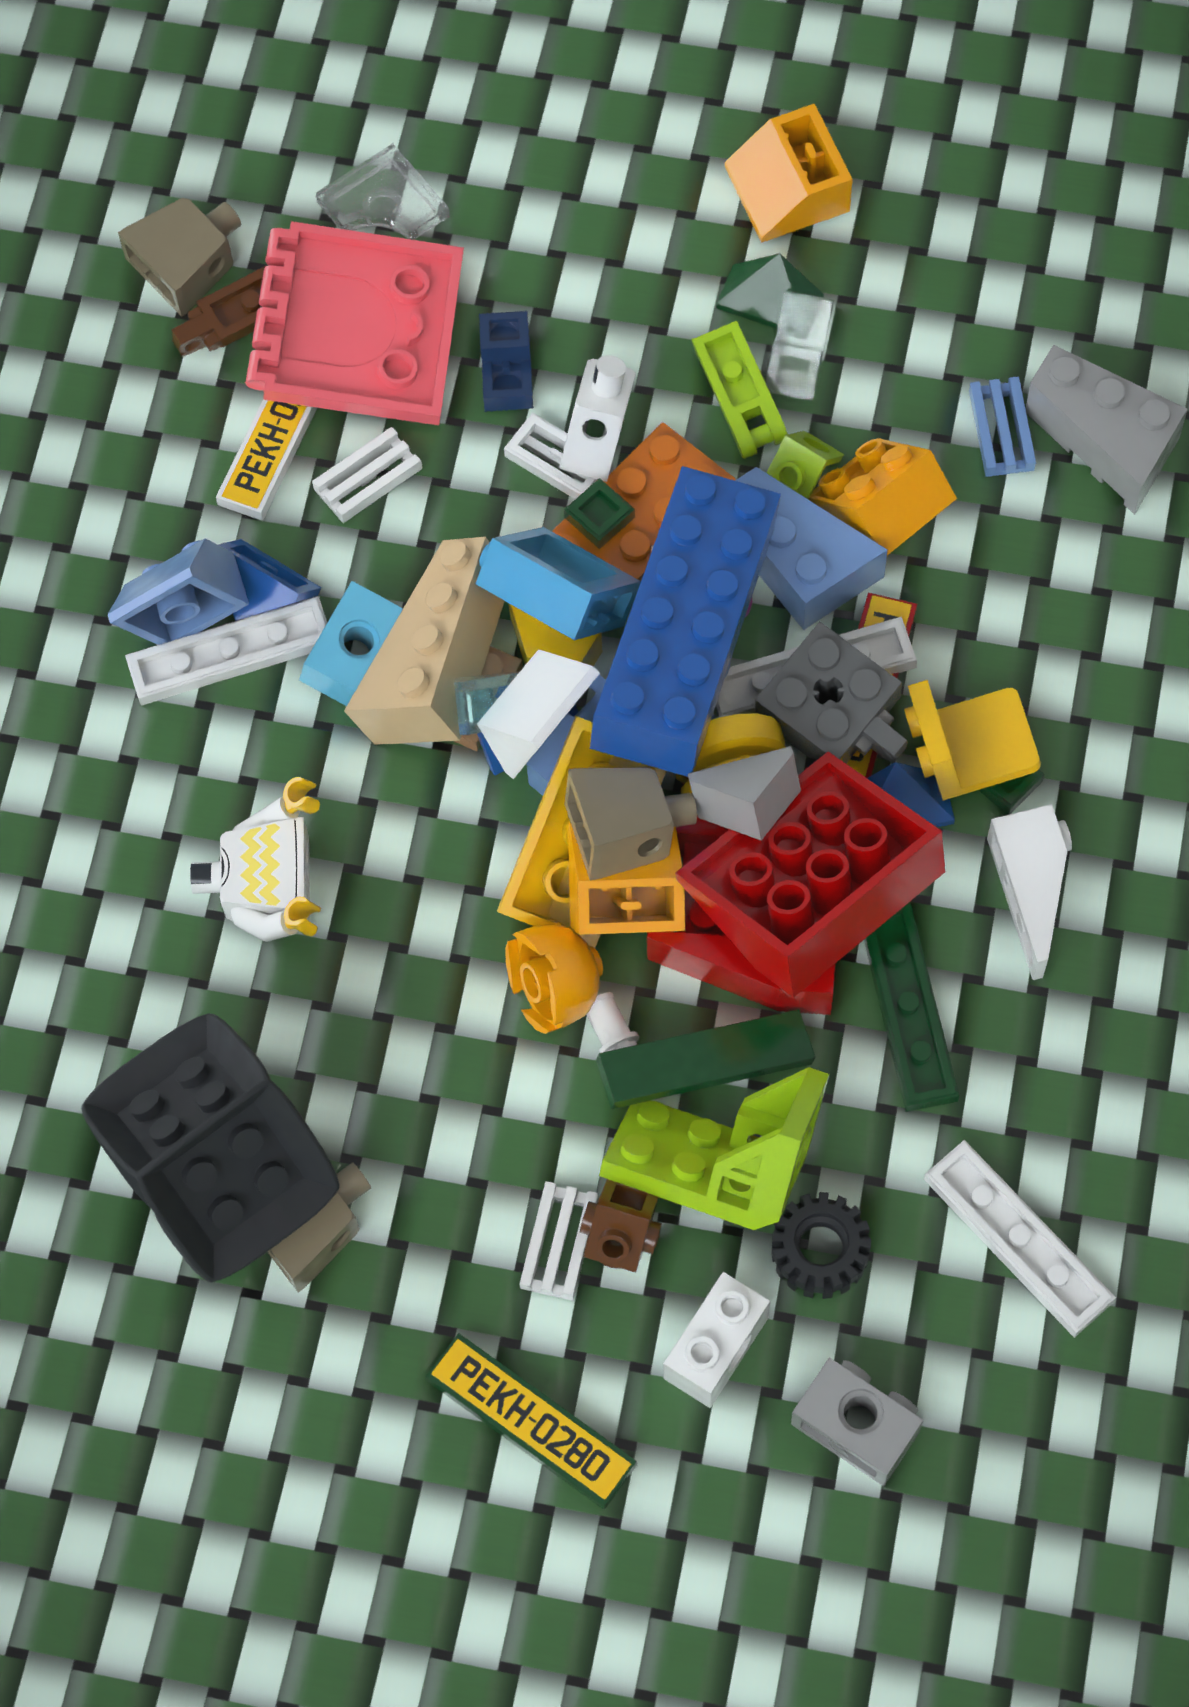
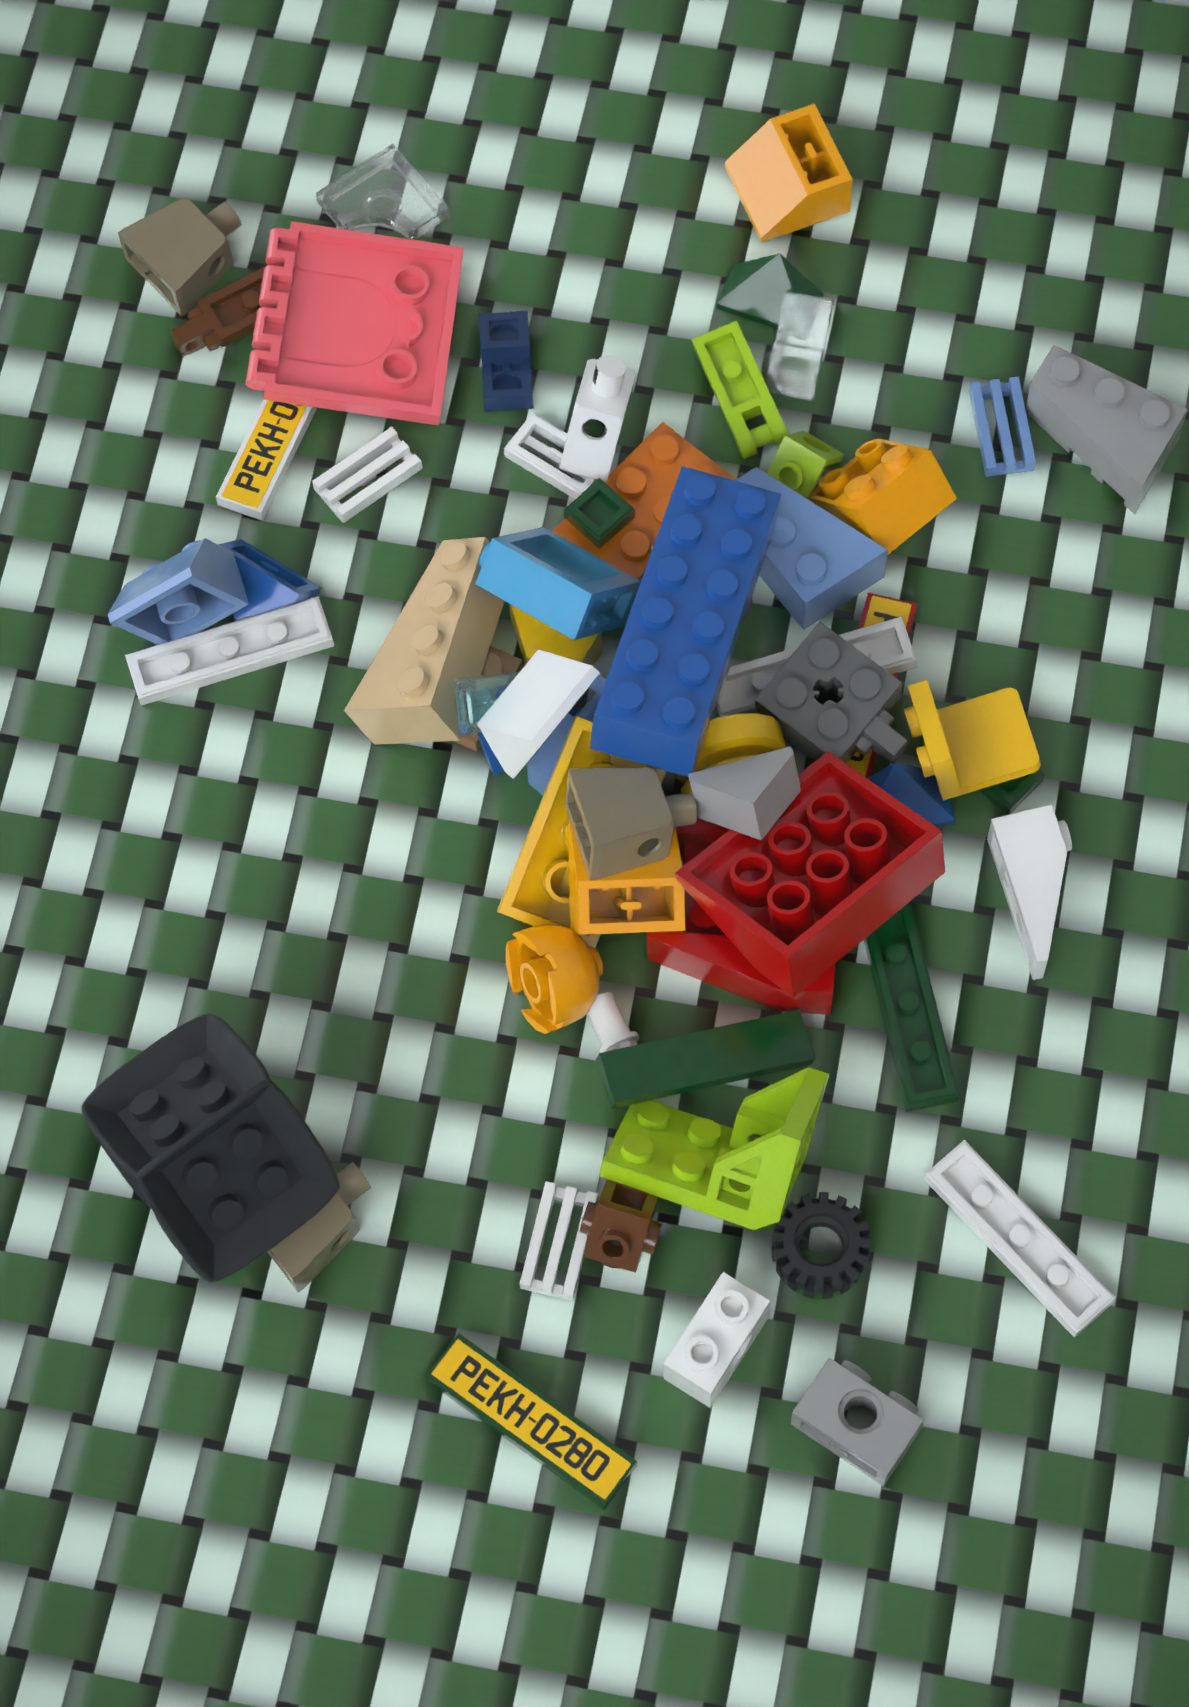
white torso [190,777,321,942] -> none
medium azure brick [299,581,403,706] -> none

